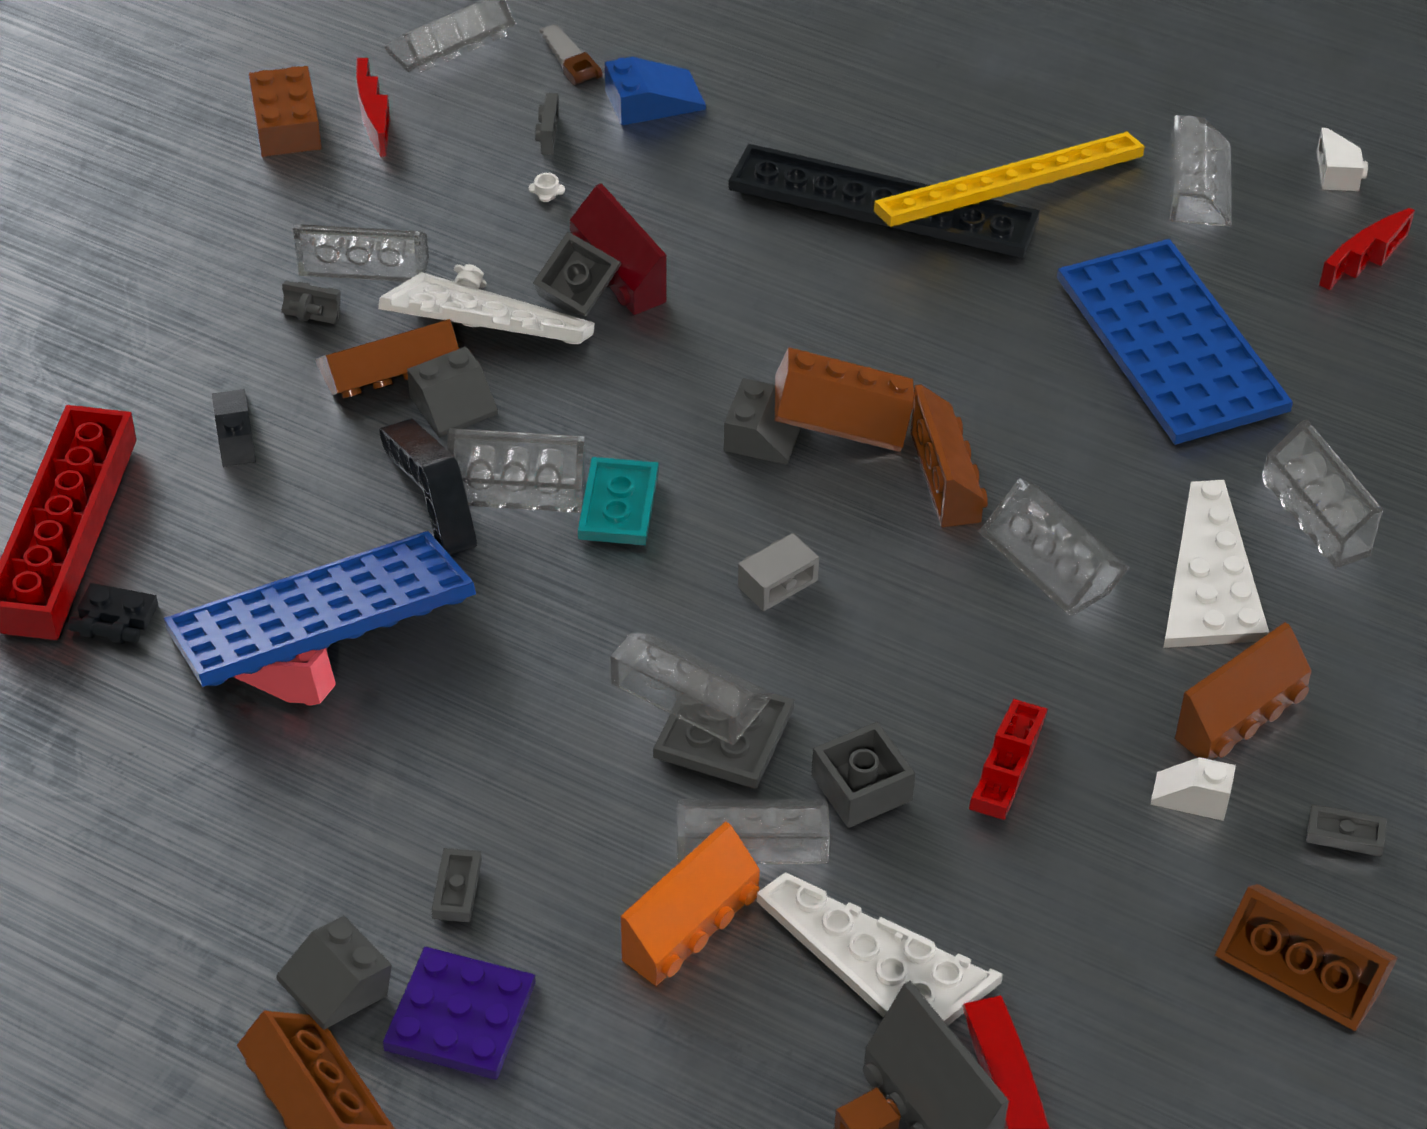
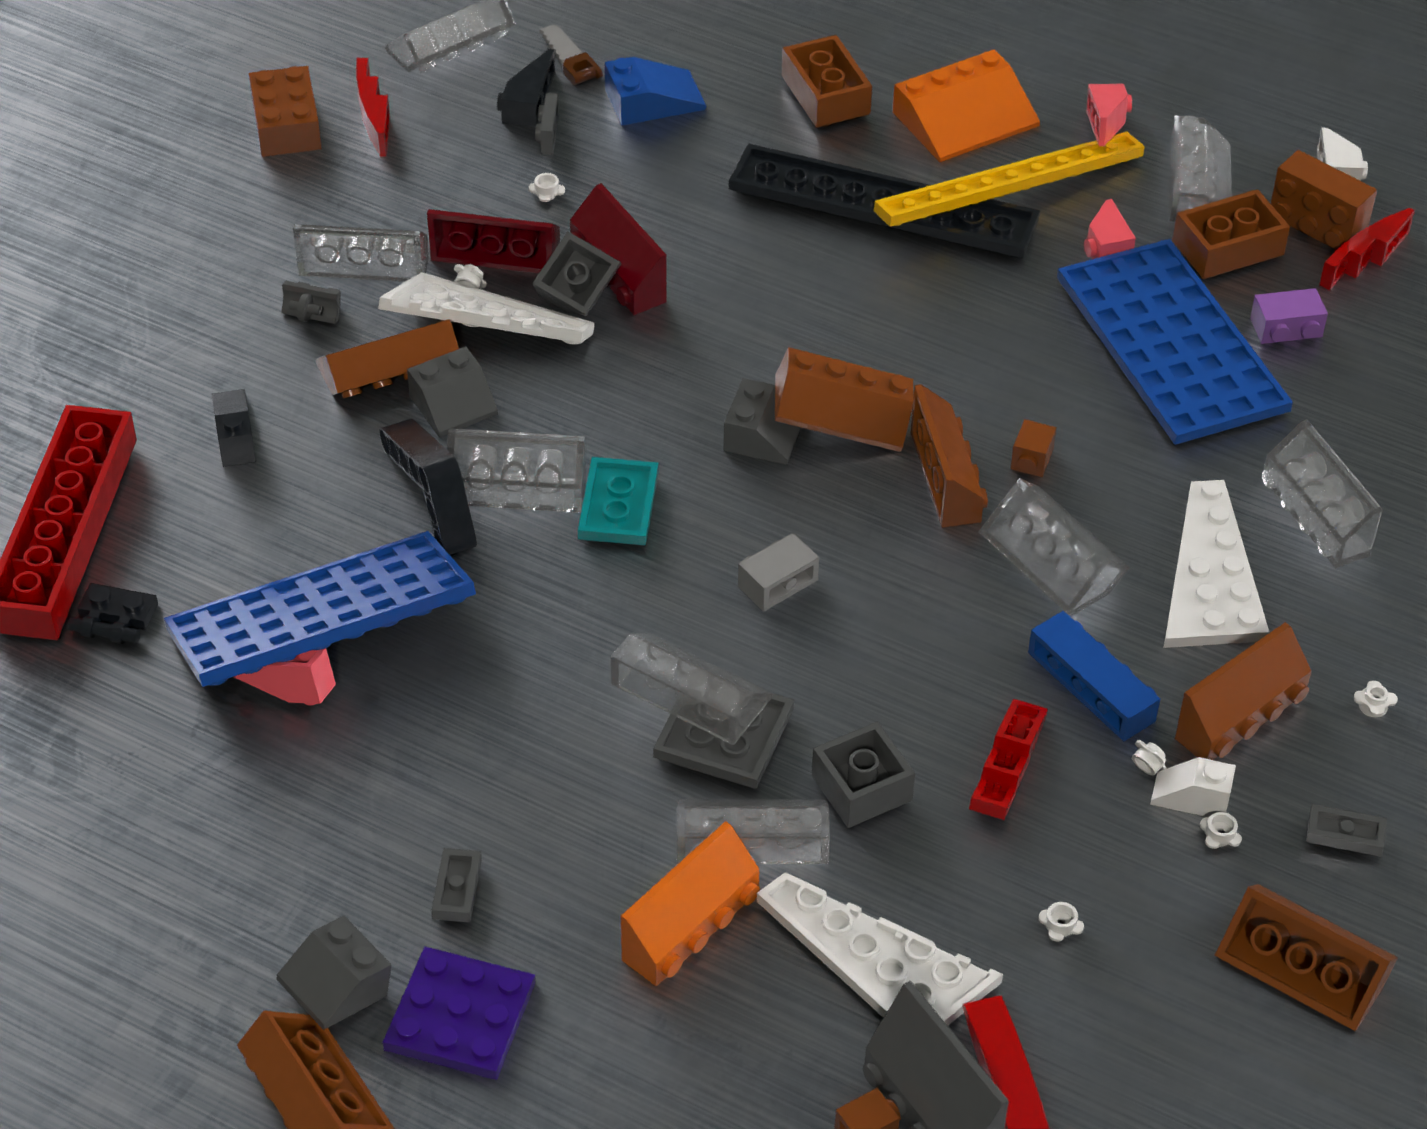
none -> dark red slope [427,209,560,273]
none -> black slope [497,49,555,127]
none -> dark orange brick [781,35,872,128]
none -> orange slope [892,49,1040,162]
none -> dark orange brick [1011,419,1057,478]
none -> blue brick [1028,611,1160,742]
none -> white plate [1038,902,1084,942]
none -> coral slope [1084,199,1136,259]
none -> coral slope [1086,84,1132,146]
none -> white plate [1132,740,1167,776]
none -> dark orange brick [1172,189,1290,279]
none -> white plate [1200,812,1242,849]
none -> medium lavender brick [1250,288,1328,344]
none -> dark orange brick [1270,150,1378,250]
none -> white plate [1354,681,1398,718]

